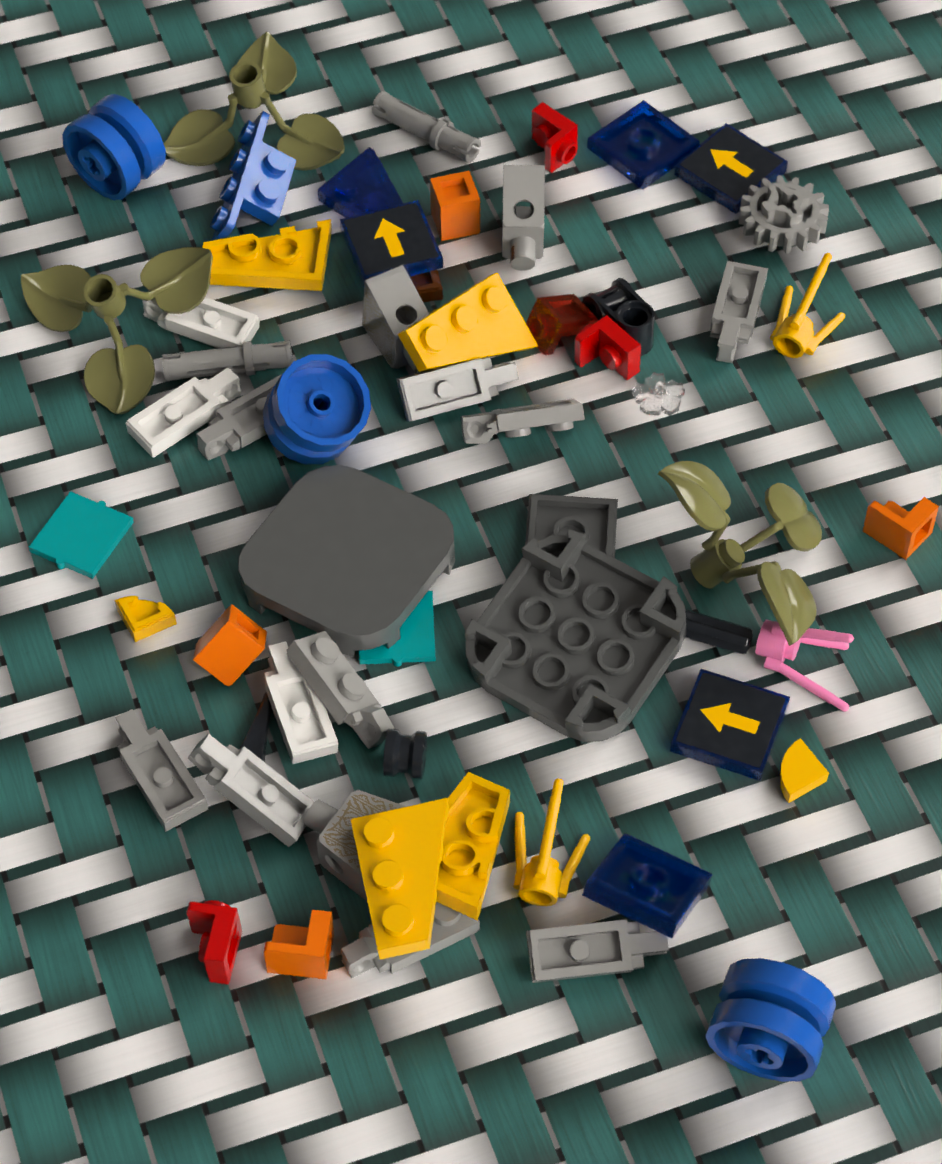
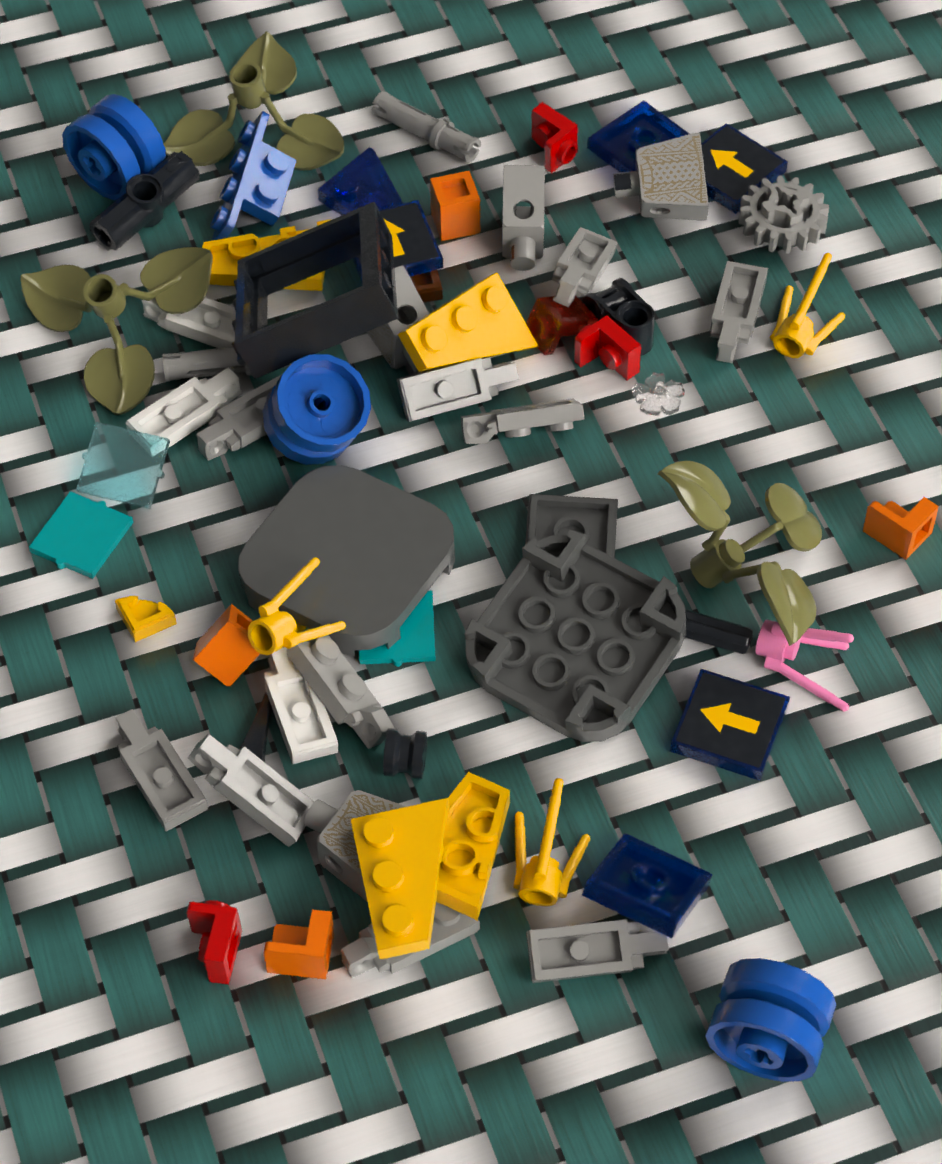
yellow tile [780,738,829,803] -> none
none -> clear light blue piece [76,422,170,509]
none -> black piece [90,151,200,251]
none -> black window [231,202,398,379]
none -> yellow plant [247,557,346,655]
none -> light grey hinge [552,227,618,307]
none -> light grey torso [613,132,709,220]

